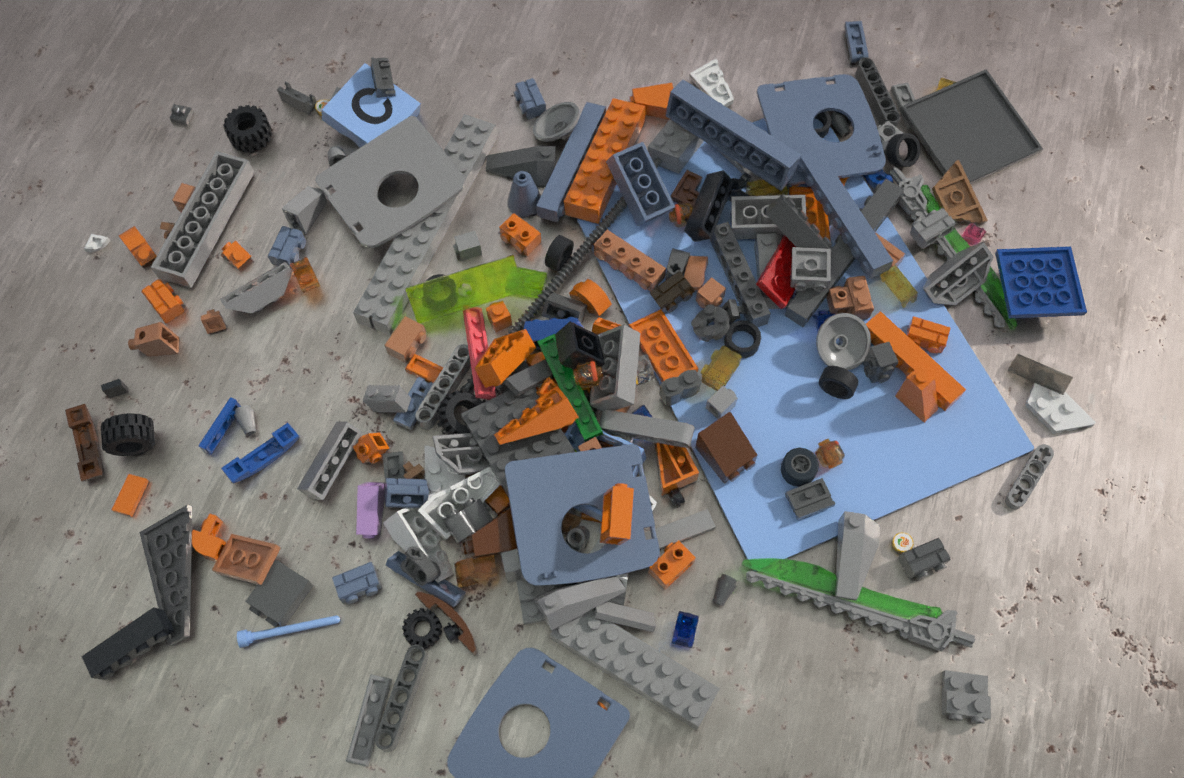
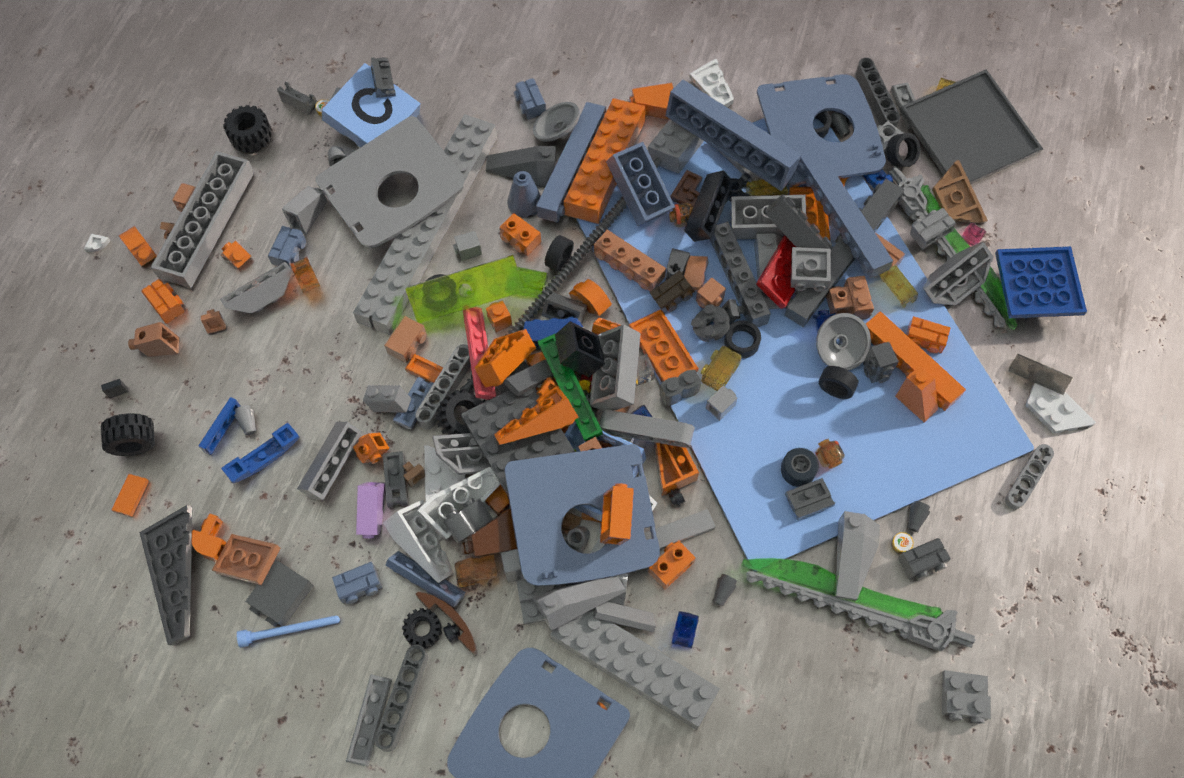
reddish brown slope [65,404,102,482] -> none
black brick [81,607,174,680] -> none
dark grey tile [170,104,194,125] -> none
sand blue brick [384,478,429,508] -> none
dark grey piece [400,547,441,586] -> none
clear orange head [573,361,603,389] -> none
reddish brown slope [695,412,758,484] -> none
sand blue plate [844,21,869,63] -> none
none -> dark grey cone [907,501,930,533]

